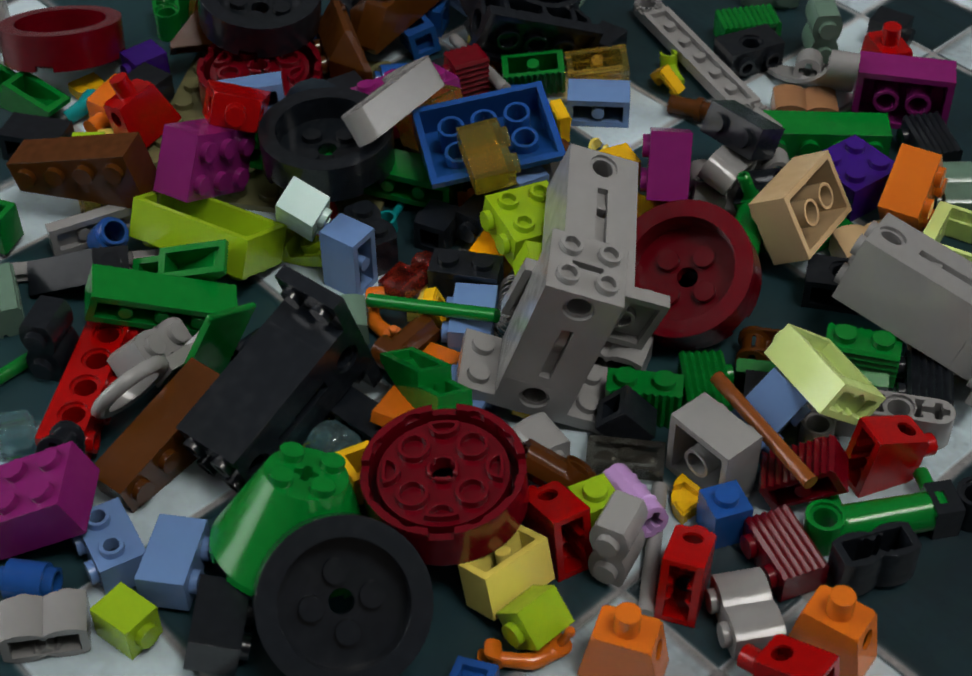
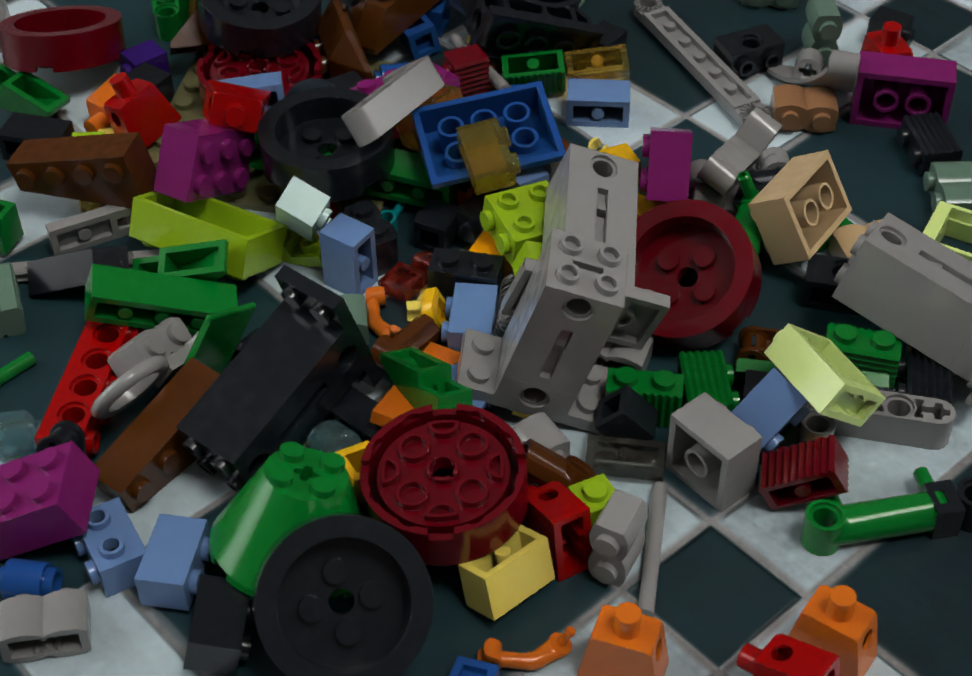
black brick [19,295,79,382] -> none
teal arm [63,89,96,124] -> none
yellow tile [67,72,104,100] -> none
blue brick [87,217,129,249] -> none
lime brick [89,582,163,660] -> none
green bar [366,293,500,323] -> none
lime brick [496,585,575,651] -> none
yellow tile [549,99,572,142] -> none
lavender axle [602,463,669,538] -> none
yellow tile [650,64,686,95] -> none
red torso [654,524,717,628] -> none
lime hand [660,49,685,84] -> none
reddish brown pin [667,94,711,123] -> none
yellow tile [670,473,702,525] -> none
blue brick [695,480,754,549] -> none
black brick [700,100,785,160] -> none
light grey brick [704,567,787,660] -> none
dark orange bar [710,371,818,489] -> none
green brick [713,3,782,37] -> none
dark red brick [740,504,829,602] -> none
green brick [763,110,892,159] -> none
dark purple brick [823,134,895,222] -> none
black brick [827,521,922,596] -> none
red torso [845,415,938,498] -> none
orange brick [877,143,948,232] -> none

